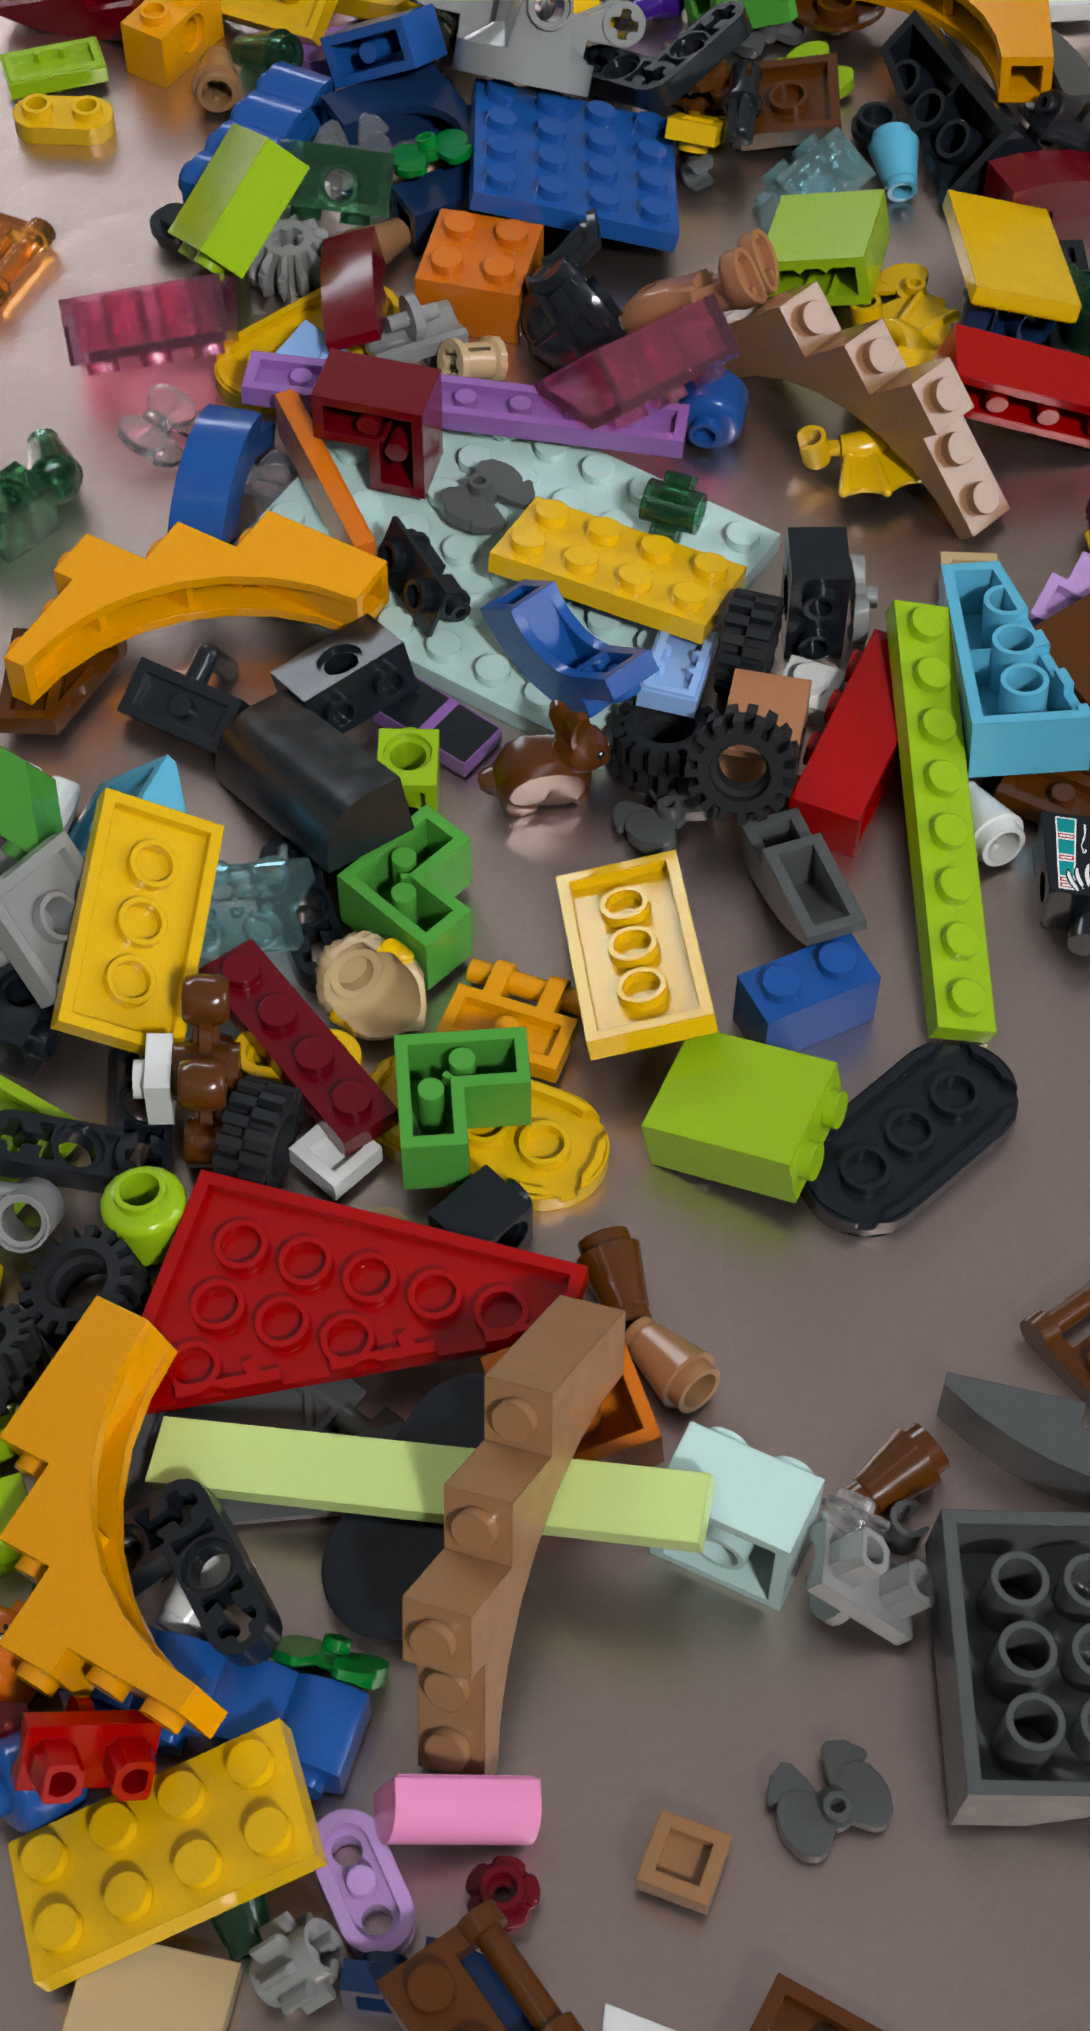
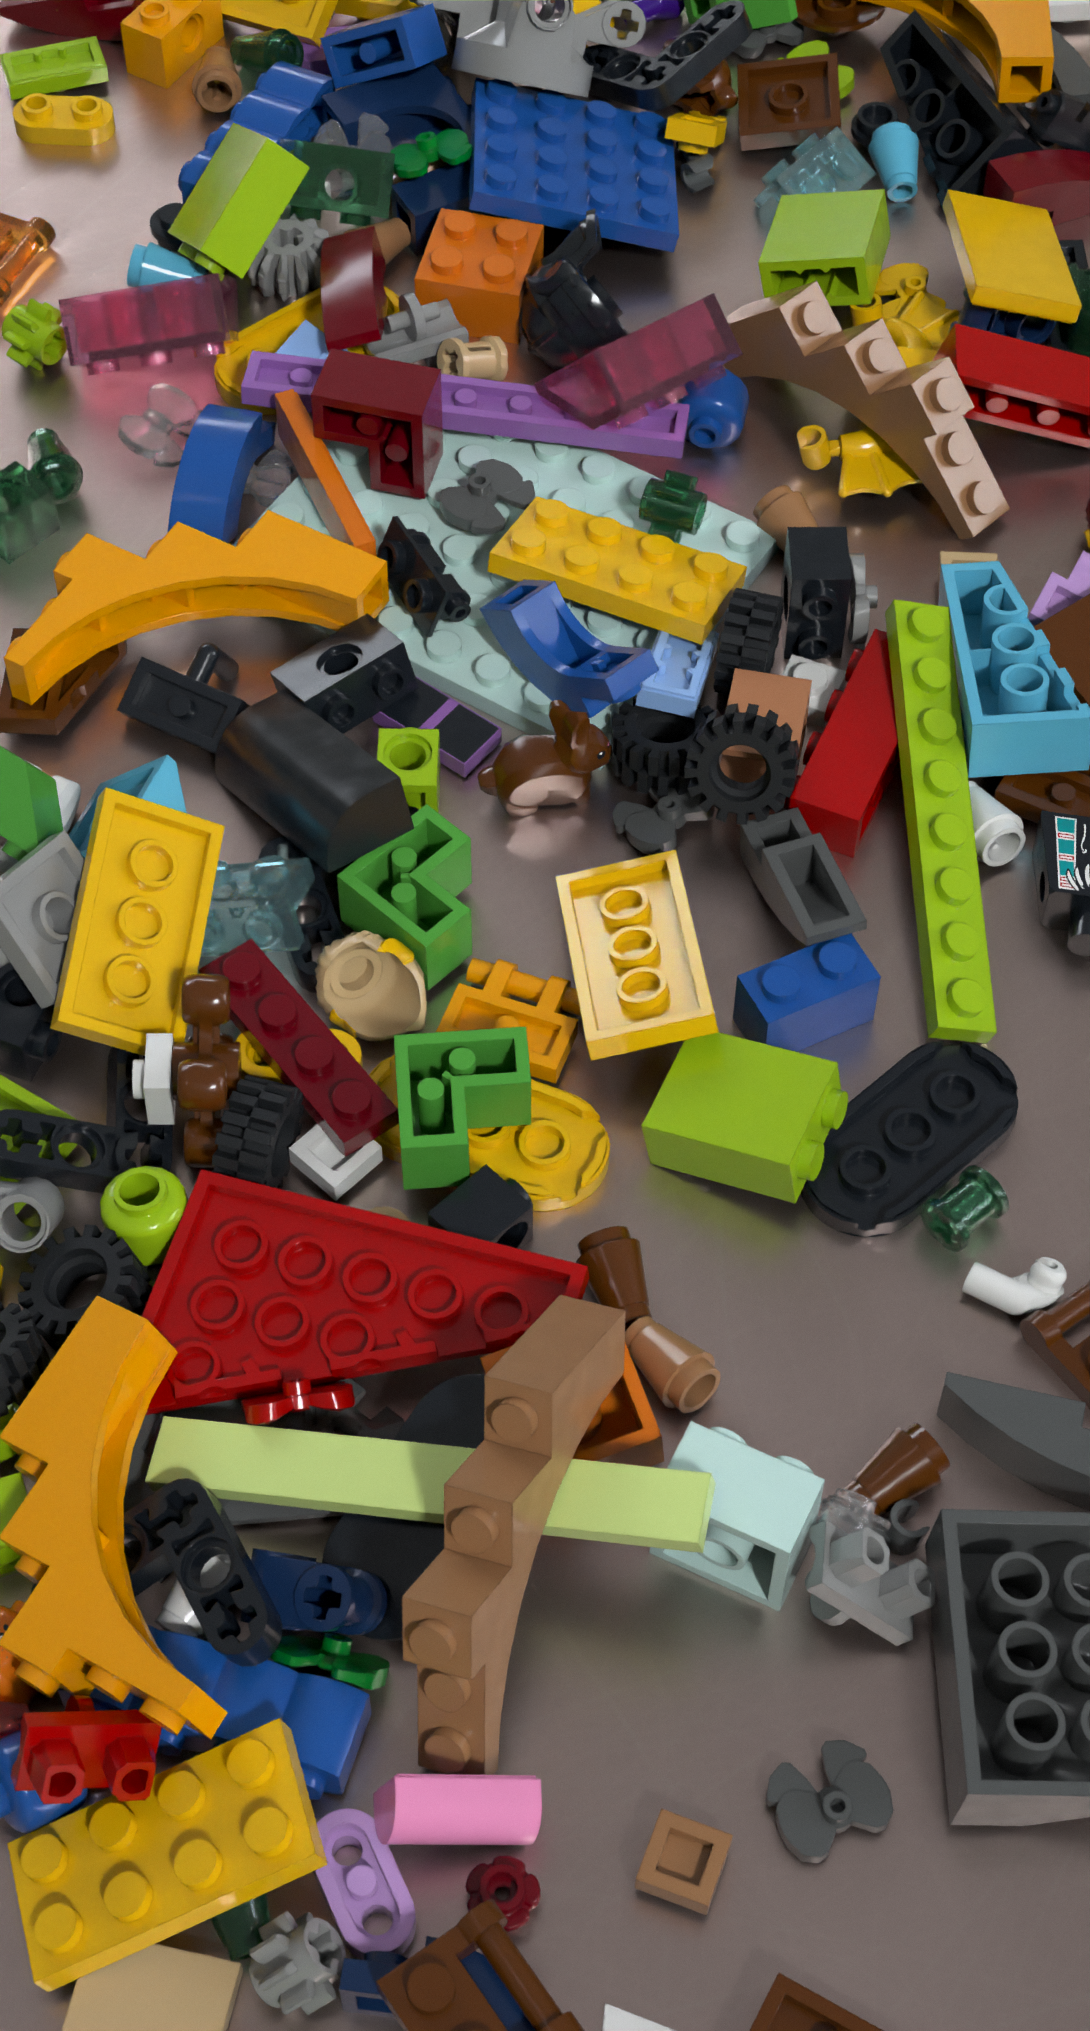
nougat piece [622,228,779,337] -> none
black axle [722,59,763,150] -> none
none -> lime gear [2,298,69,371]
none -> medium azure cone [127,242,208,299]
none -> dark blue piece [240,1548,387,1635]
none -> red piece [241,1377,355,1425]
none -> medium nougat cone [753,485,819,552]
none -> clear green bush [920,1165,1009,1252]
none -> white arm [962,1257,1067,1316]

